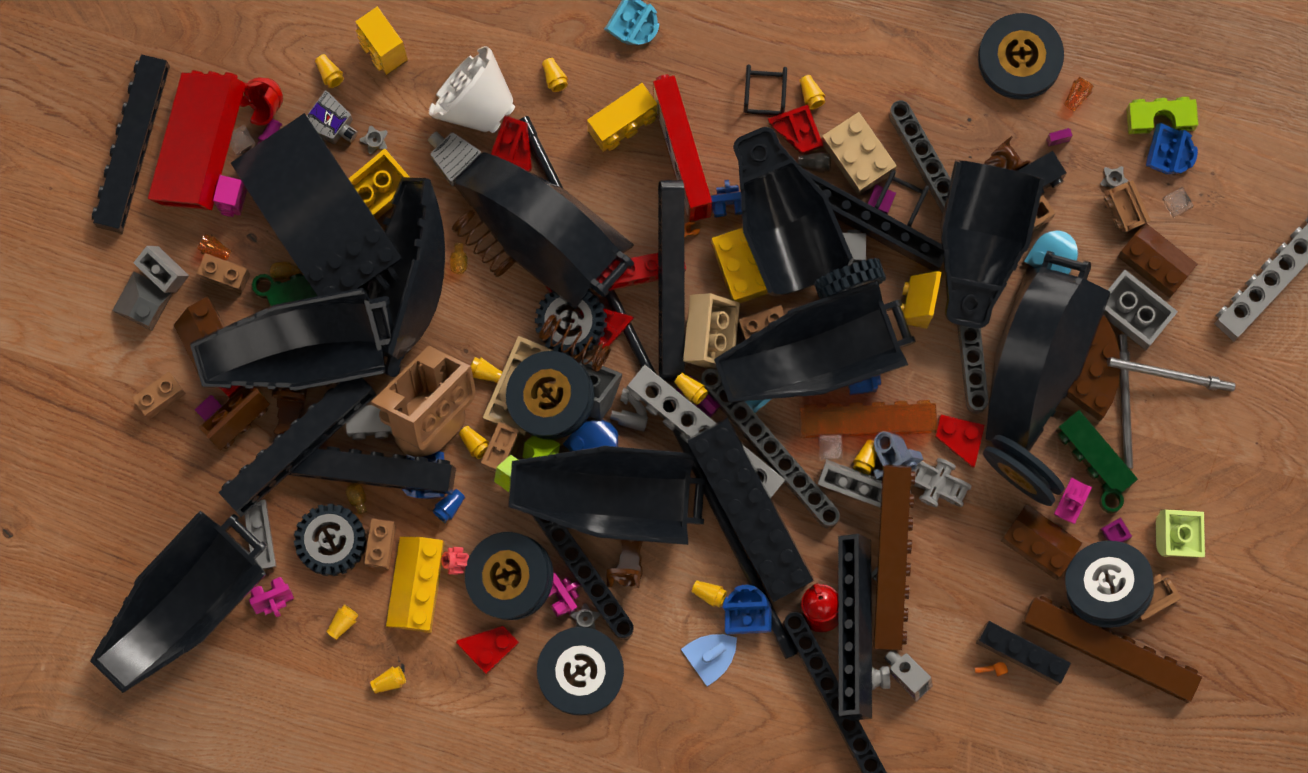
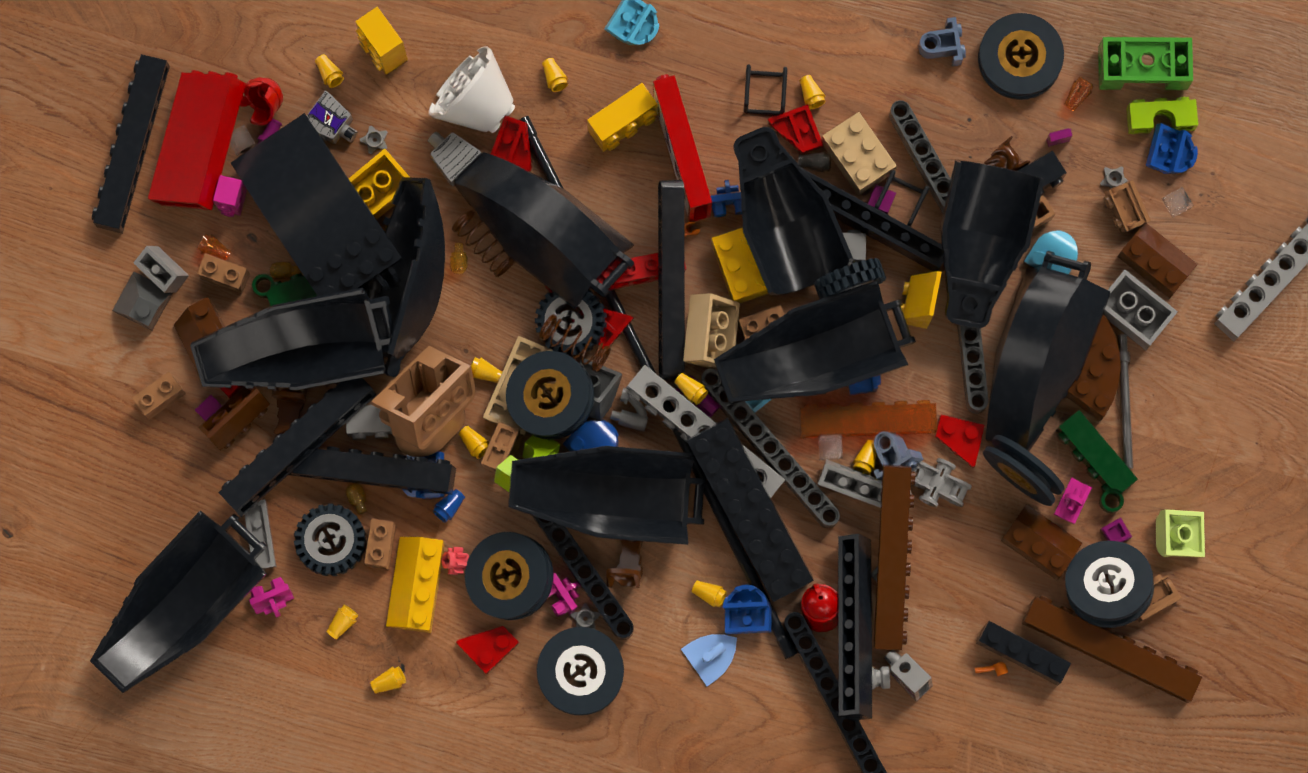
flat silver bar [1107,357,1235,392] -> none
none -> sand blue pin [918,17,966,67]
none -> bright green plate [1098,37,1193,90]

